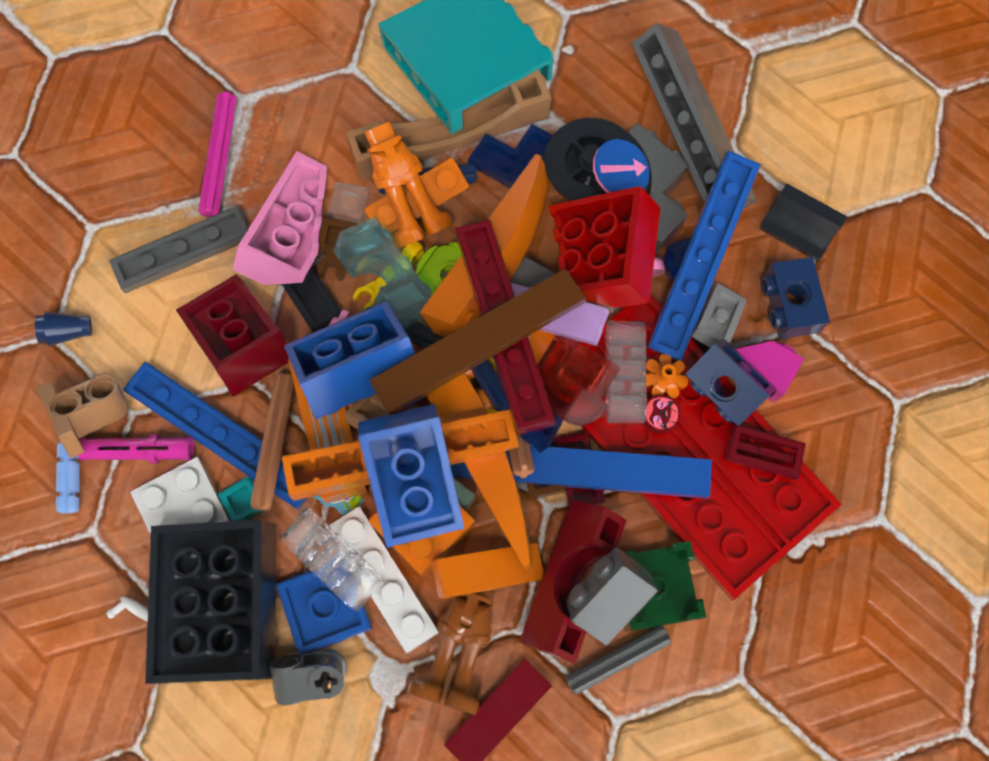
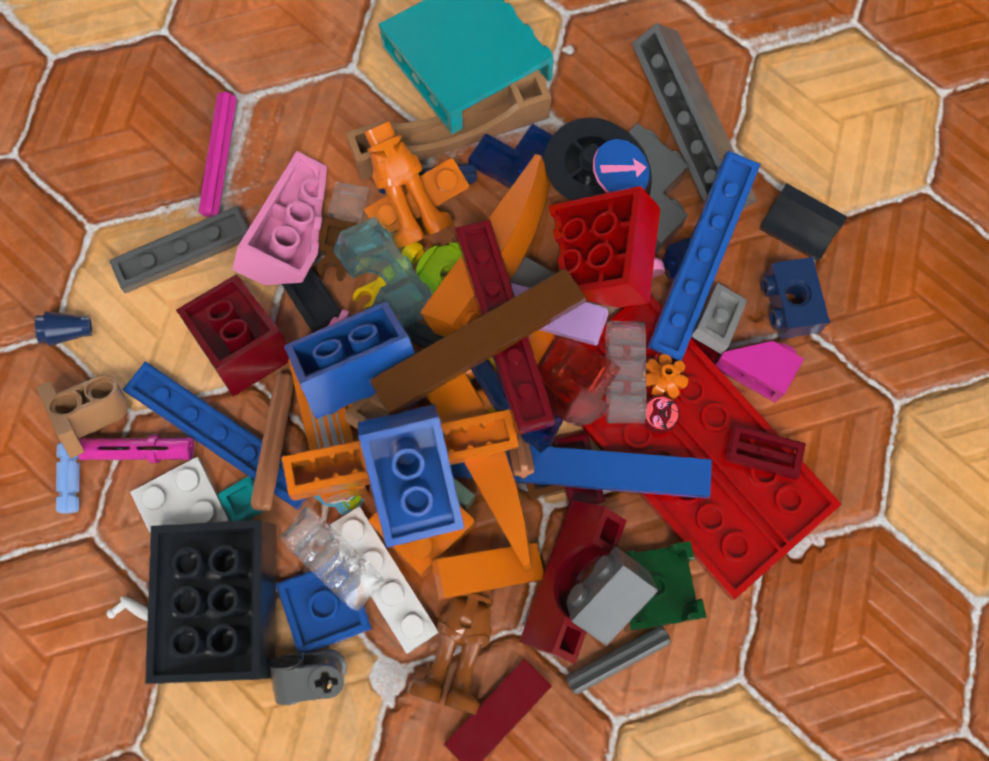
dark blue brick [685,338,776,426] -> none

